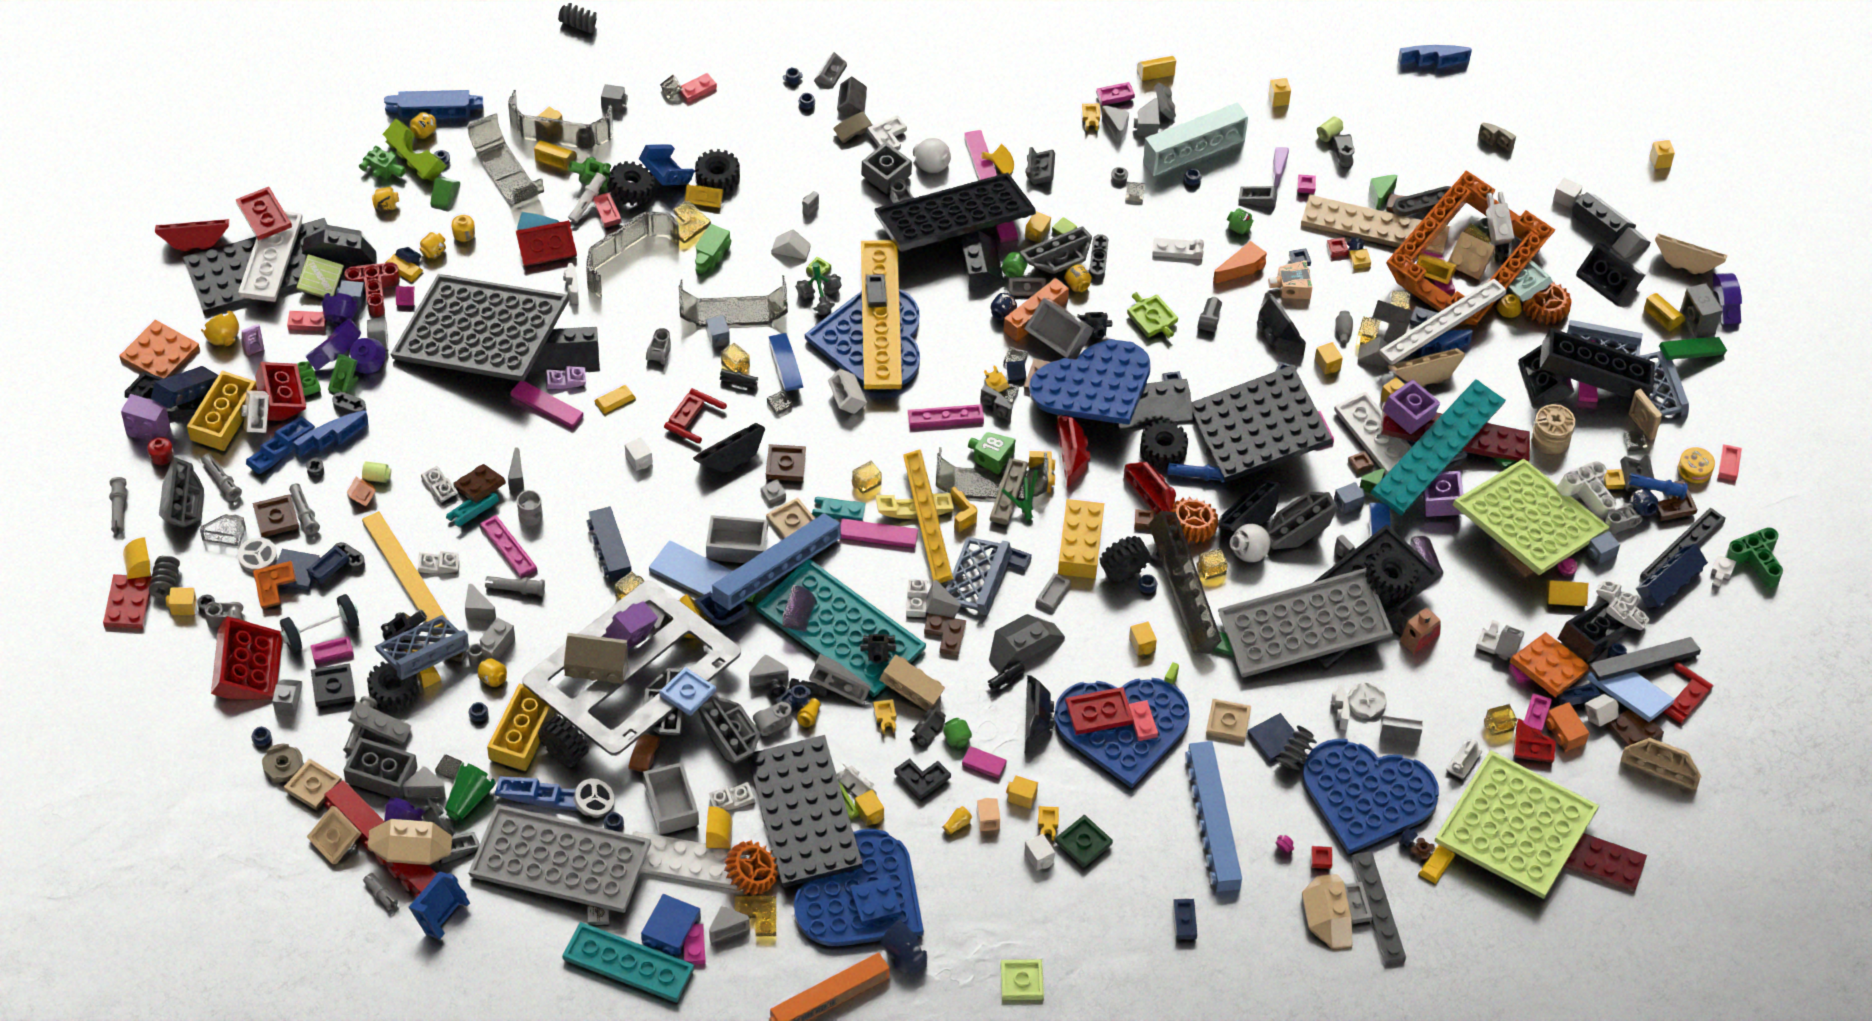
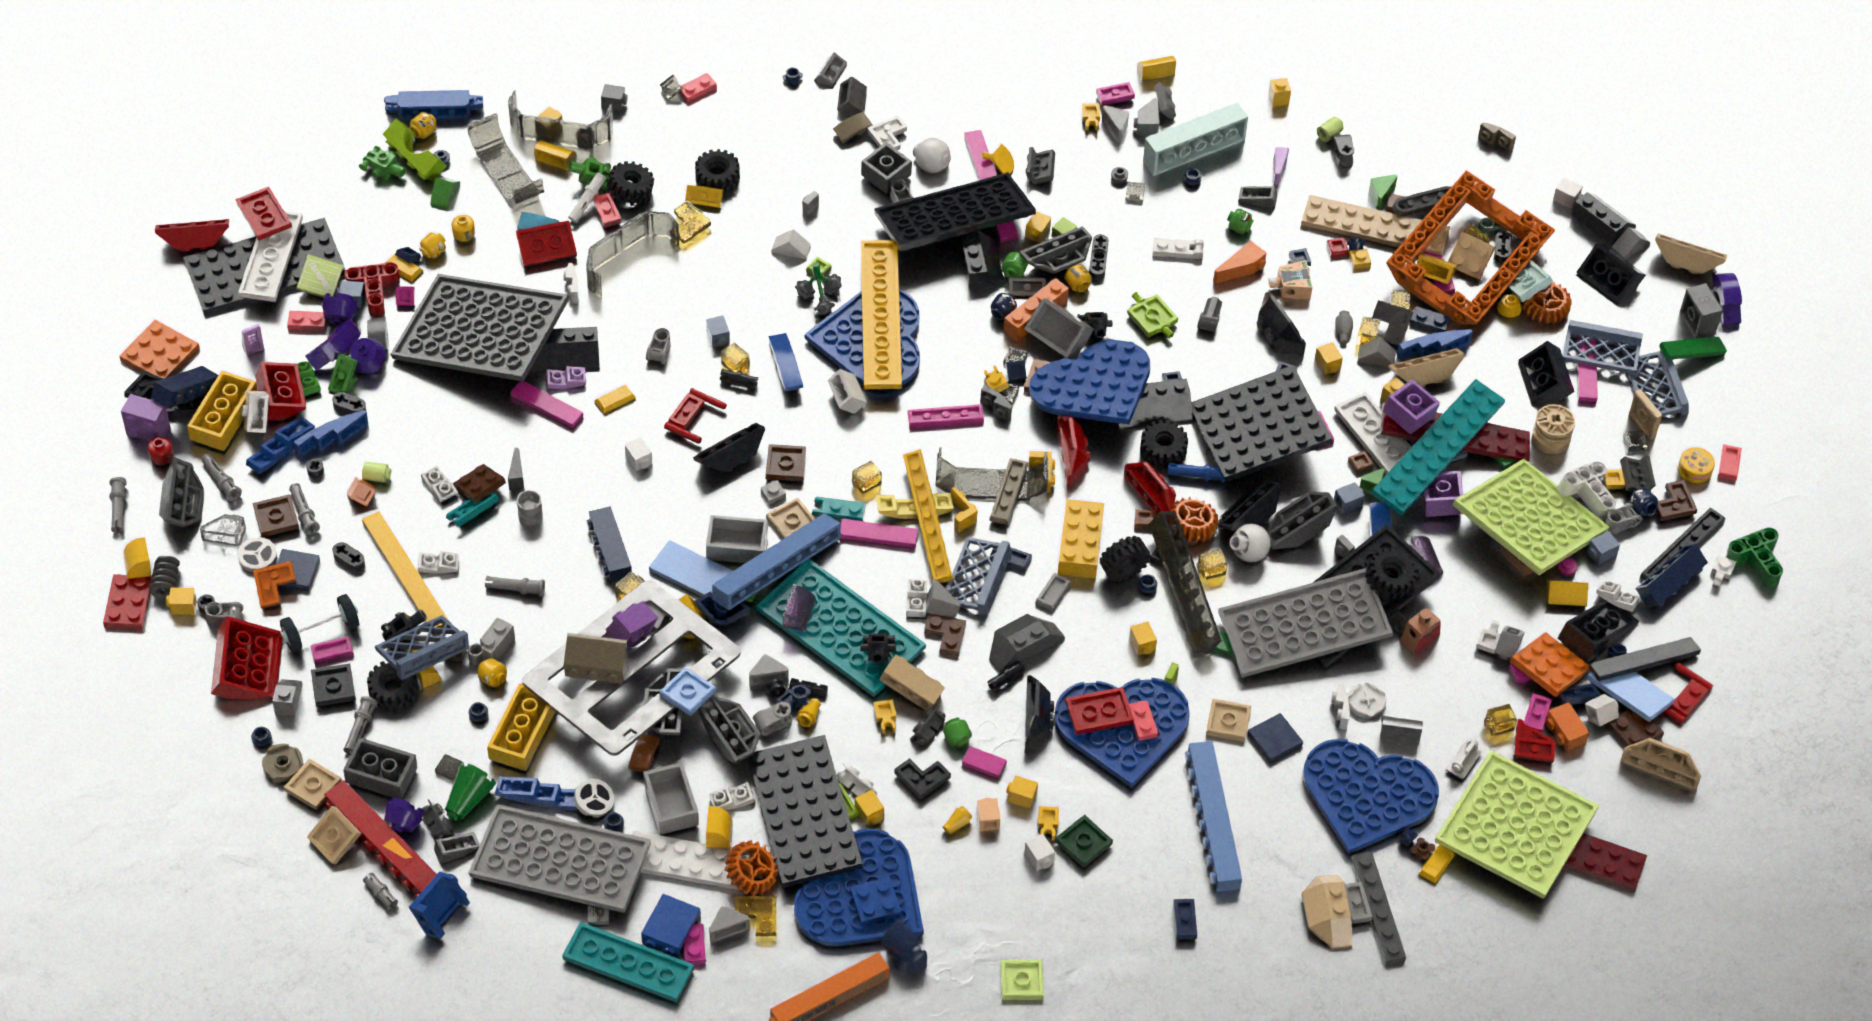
yellow cylinder [201,311,240,346] -> none
black wedge [302,224,377,265] -> none
dark blue tile [307,545,350,584] -> none
light grey plate [348,701,412,745] -> none
tan wedge [368,819,452,865] -> none
yellow head [372,187,400,212] -> none
light grey slope [403,766,446,797] -> none
light grey slope [464,583,496,620] -> none
dark pink tile [480,515,538,579] -> none
black tyre [538,716,589,767] -> none
dark grey piece [558,2,597,33] -> none
blue panel [638,144,695,185] -> none
clear smoke windscreen [678,275,788,327] -> none
hinge [695,223,732,274] -> none
clear smoke tile [766,390,792,415] -> none
dark blue plate [798,92,816,109] -> none
light grey slope [809,654,871,704] -> none
tile [866,274,887,308] -> none
bright green torso [967,432,1016,475] -> none
green plant [1001,470,1038,520] -> none
dark pink plate [1275,835,1294,854] -> none
dark grey piece [1276,725,1317,770] -> none
plate [1297,174,1316,194] -> none
red plate [1311,846,1333,869] -> none
white plate [1380,279,1506,366] -> none
blue slope [1397,44,1472,68] -> none
white hinge [1486,191,1514,245] -> none
black brick [1540,328,1655,399] -> none
white slope [1605,597,1649,630] -> none
blue pin [1628,473,1688,500] -> none
yellow brick [1644,293,1685,332] -> none
yellow brick [1649,140,1675,169] -> none

